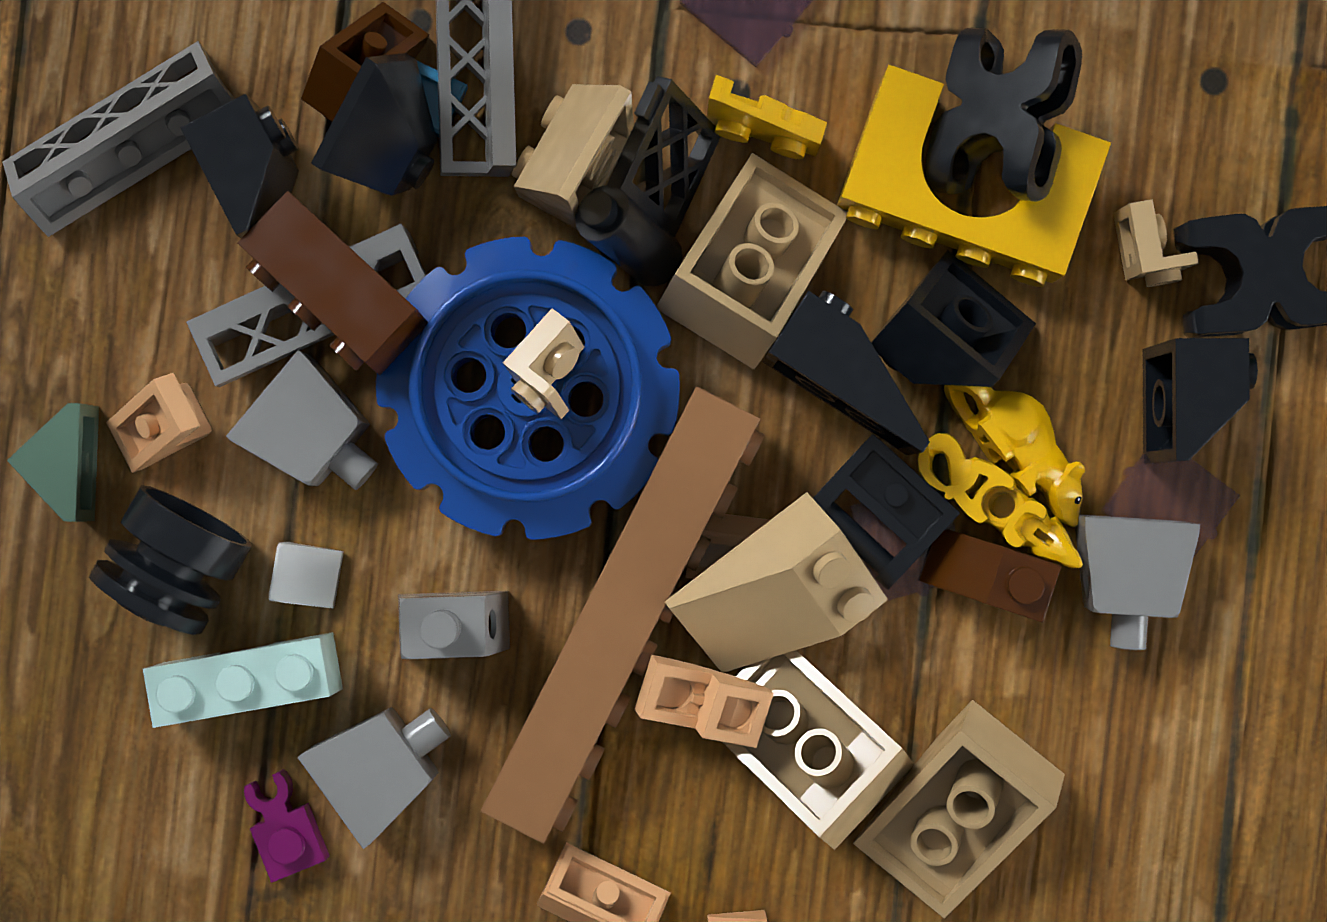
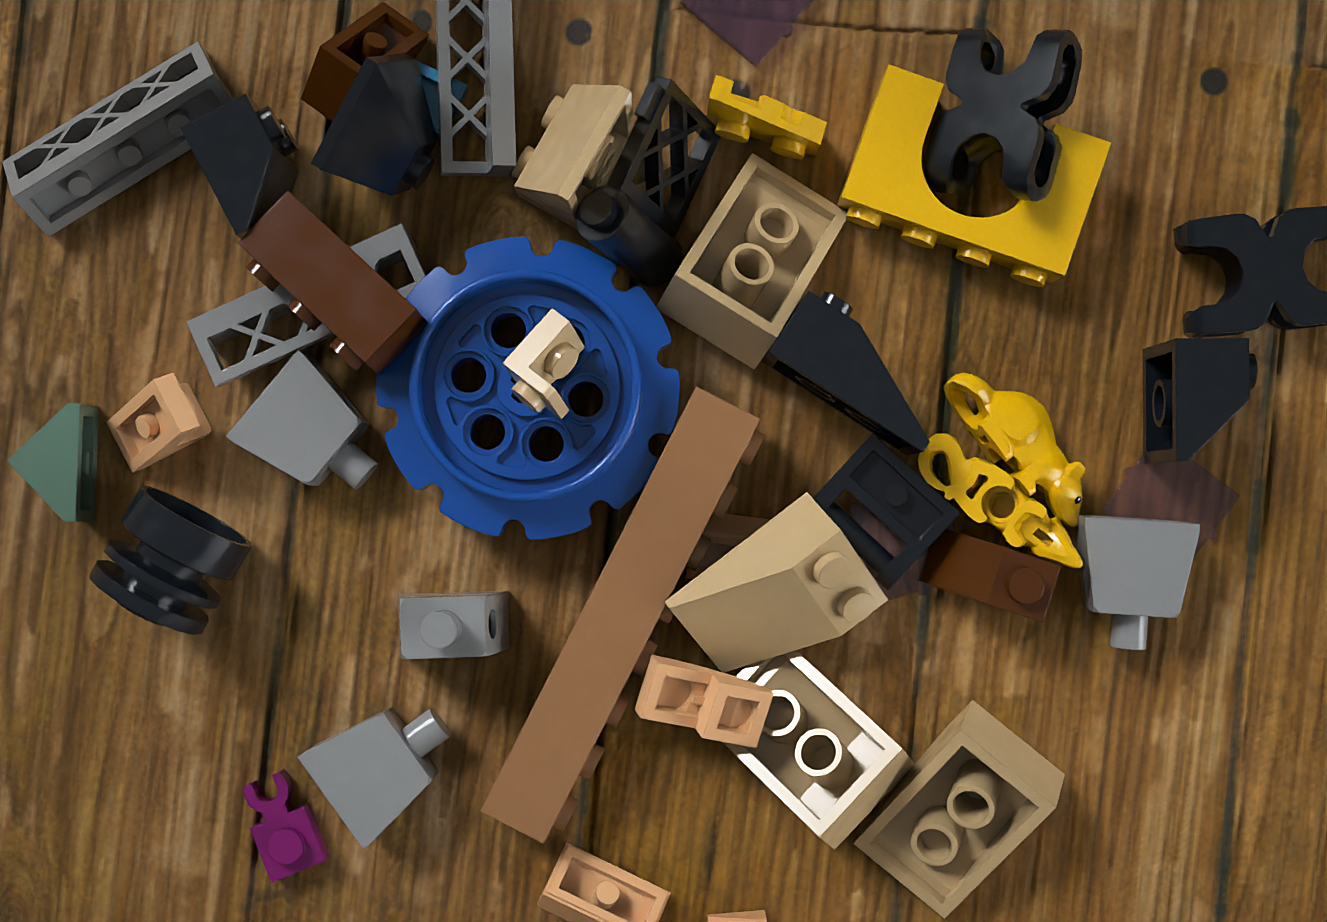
light aqua arch [143,632,343,728] -> none
white slope [269,542,344,609] -> none
black slope [871,250,1036,387] -> none
tan bracket [1113,199,1199,287] -> none

